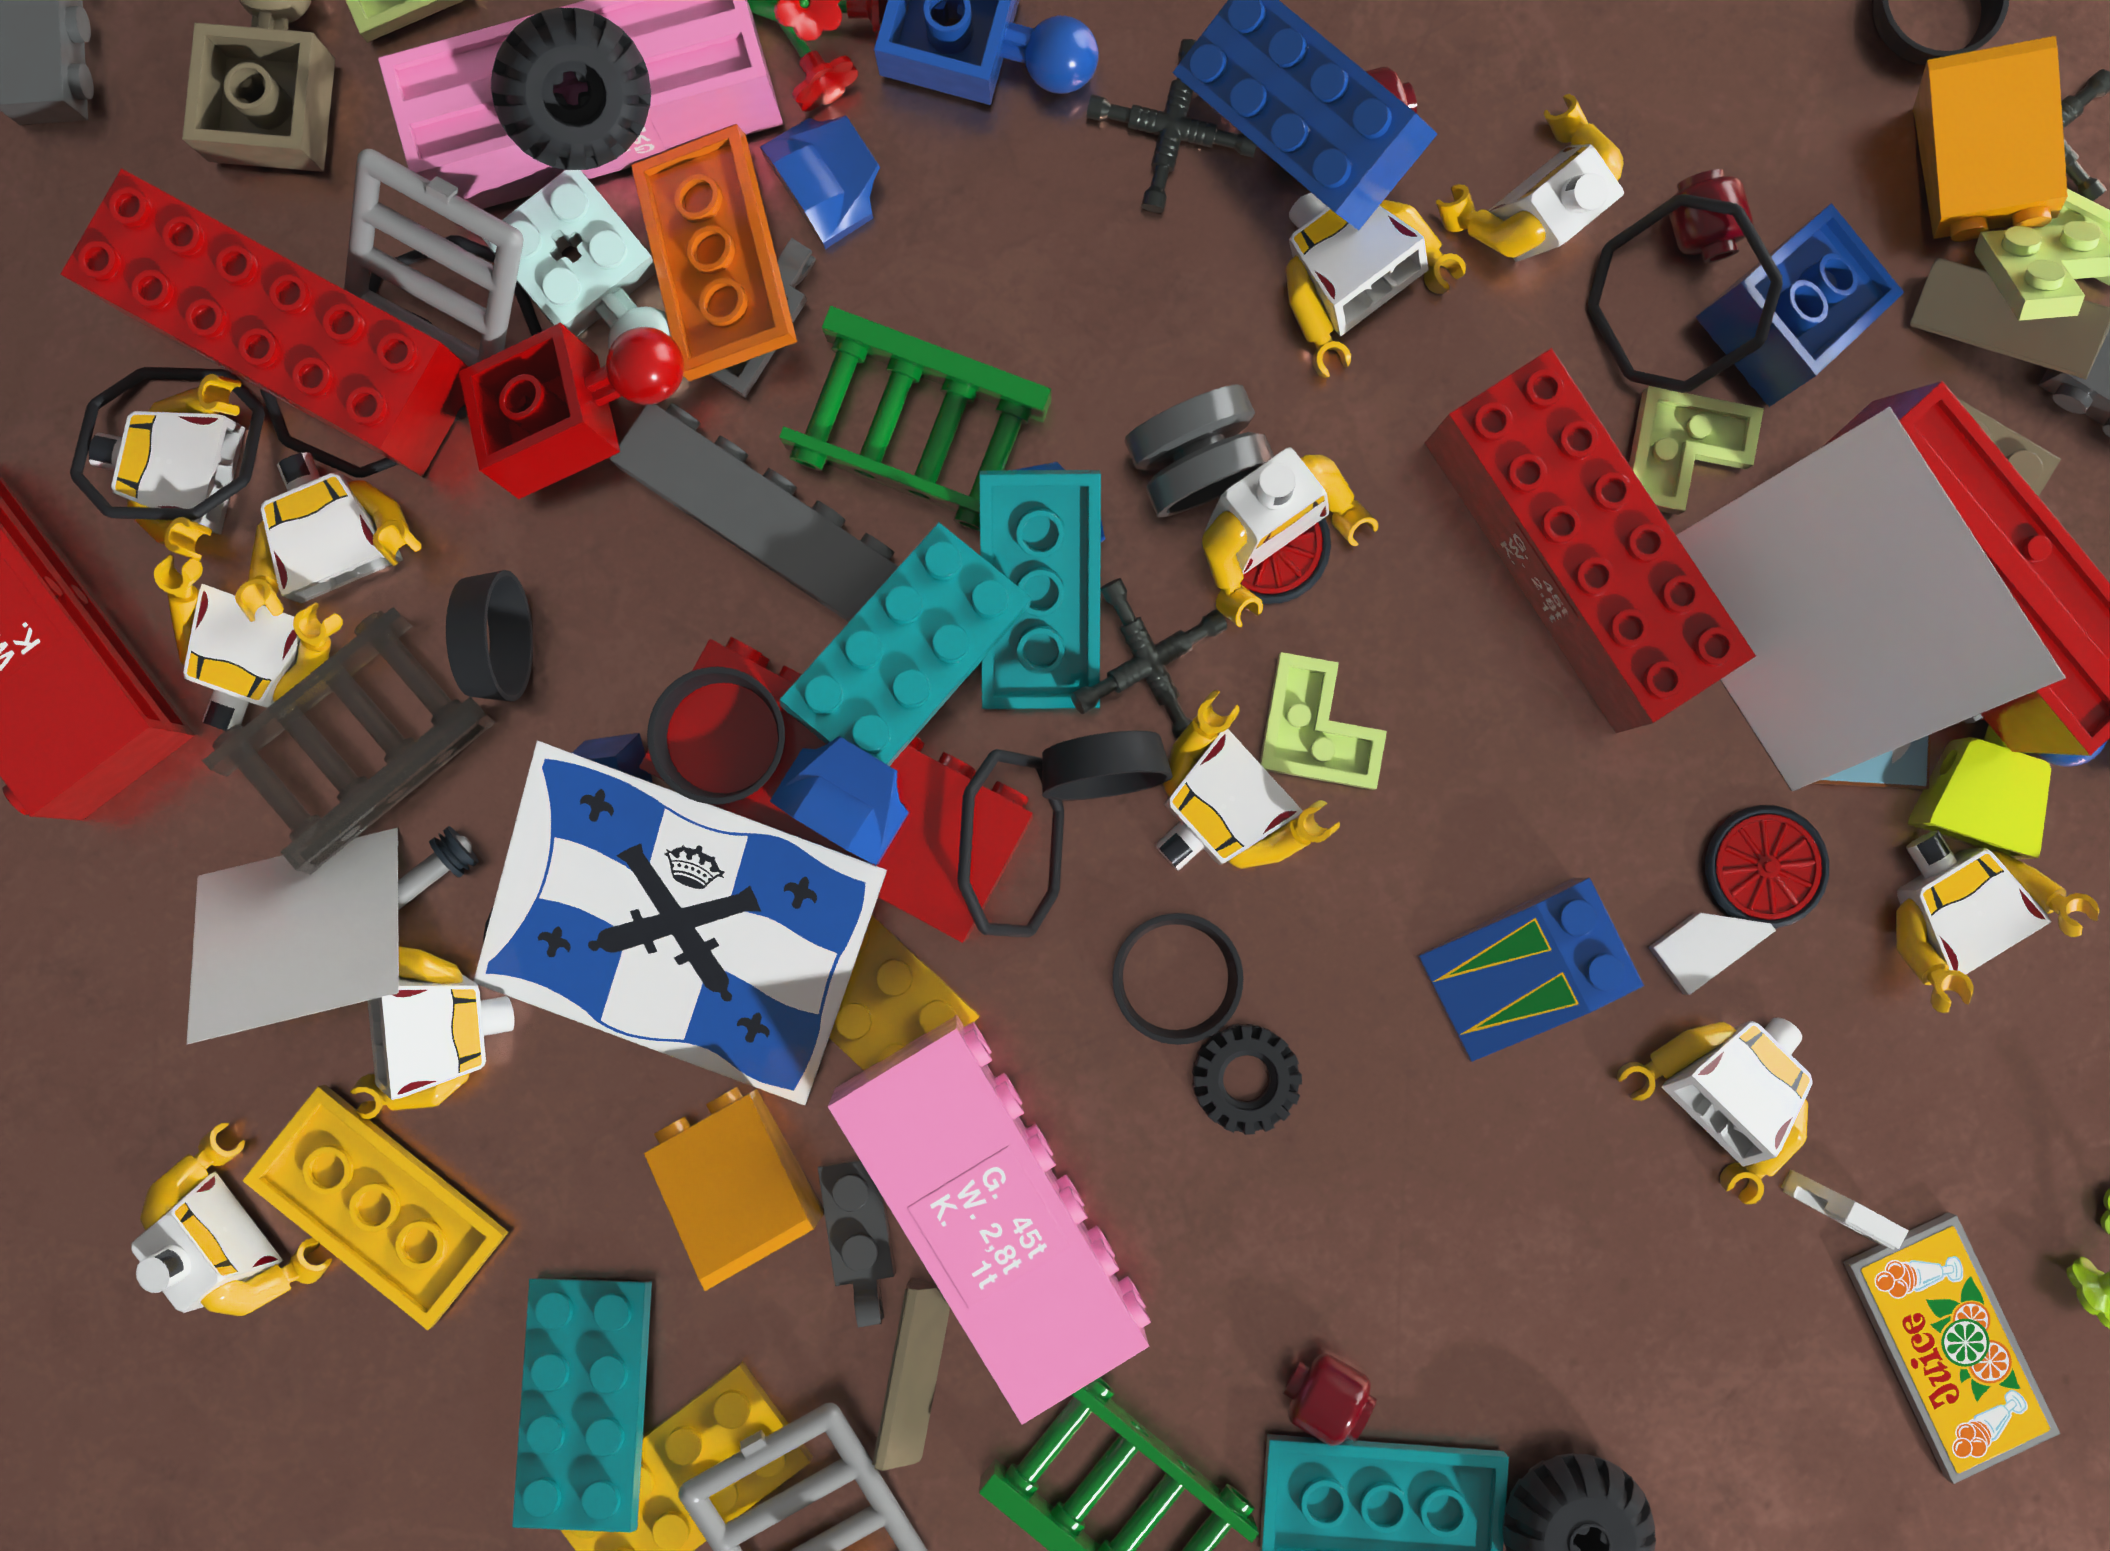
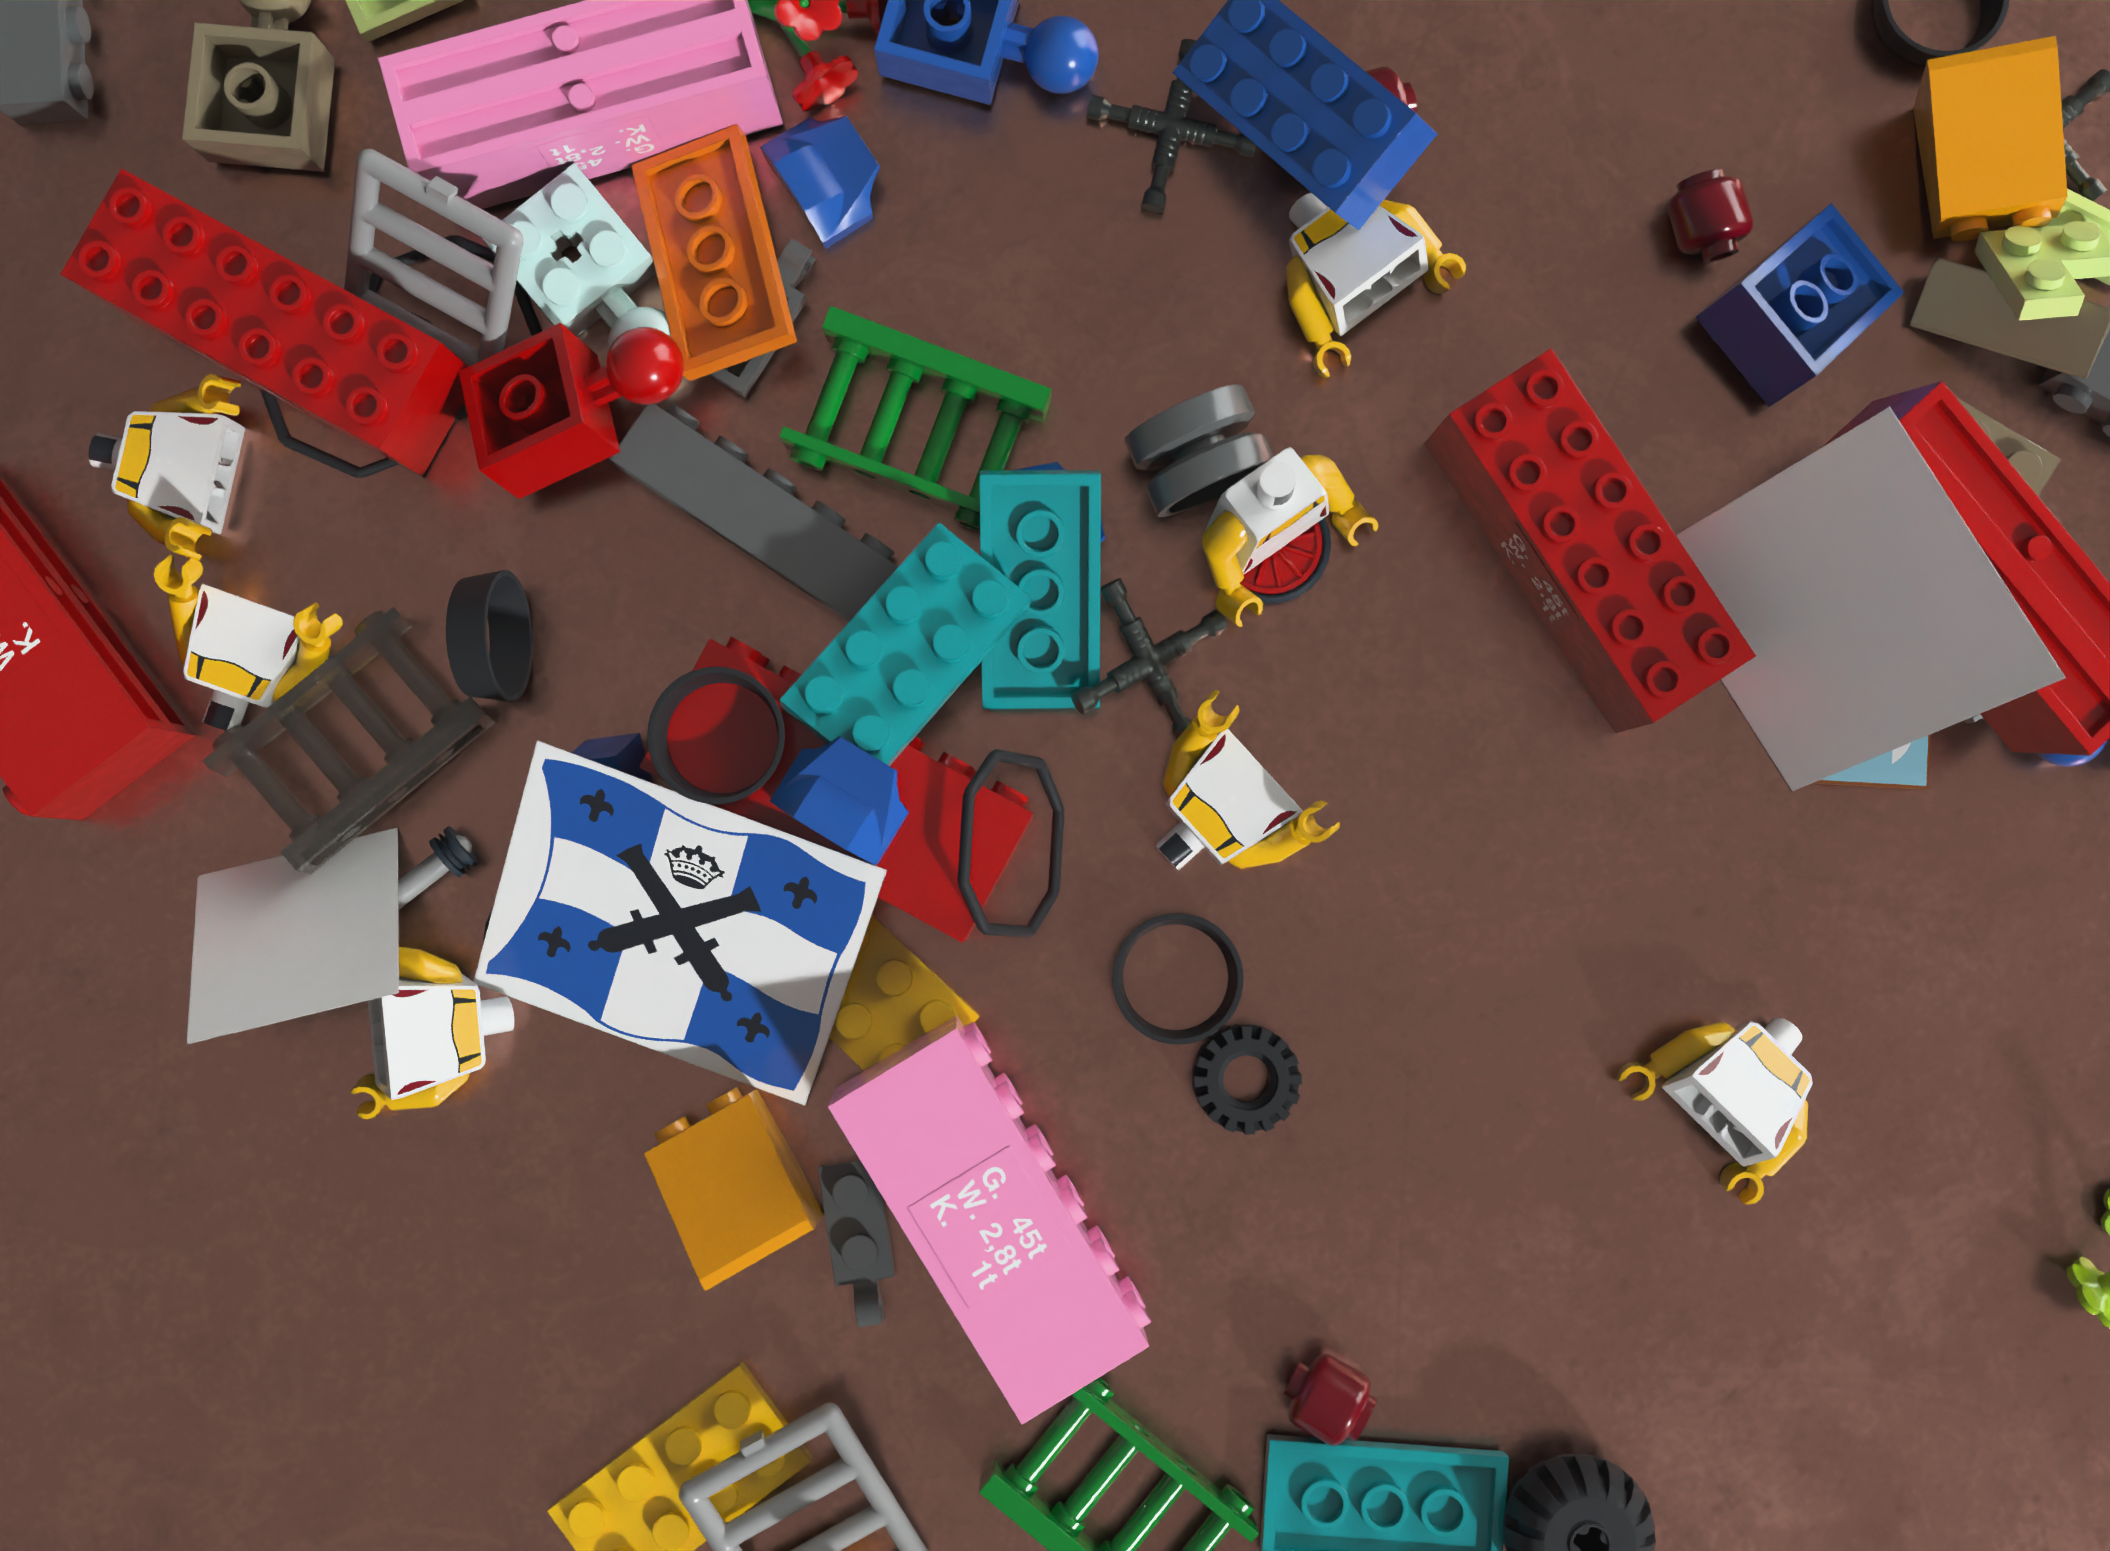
black piece [70,367,265,520] -> none
torso [131,1123,332,1316] -> none
torso [235,452,421,622] -> none
yellow plate [242,1085,509,1330] -> none
black wheel [491,8,651,170] -> none
teal plate [512,1278,652,1533] -> none
dark tan slope [872,1278,950,1471] -> none
black tyre [1042,731,1173,800] -> none
yellowish green plate [1259,652,1387,790] -> none
blue slope [1417,878,1644,1062] -> none
torso [1436,94,1624,262] -> none
black piece [1587,194,1783,393] -> none
yellowish green plate [1629,386,1764,515] -> none
white tile [1649,913,1776,995] -> none
red wheel [1705,805,1829,929] -> none
white tile [1781,1169,1909,1250] -> none
tile [1843,1212,2061,1484] -> none
torso [1896,830,2099,1013] -> none
neon yellow torso [1908,725,2051,859] -> none

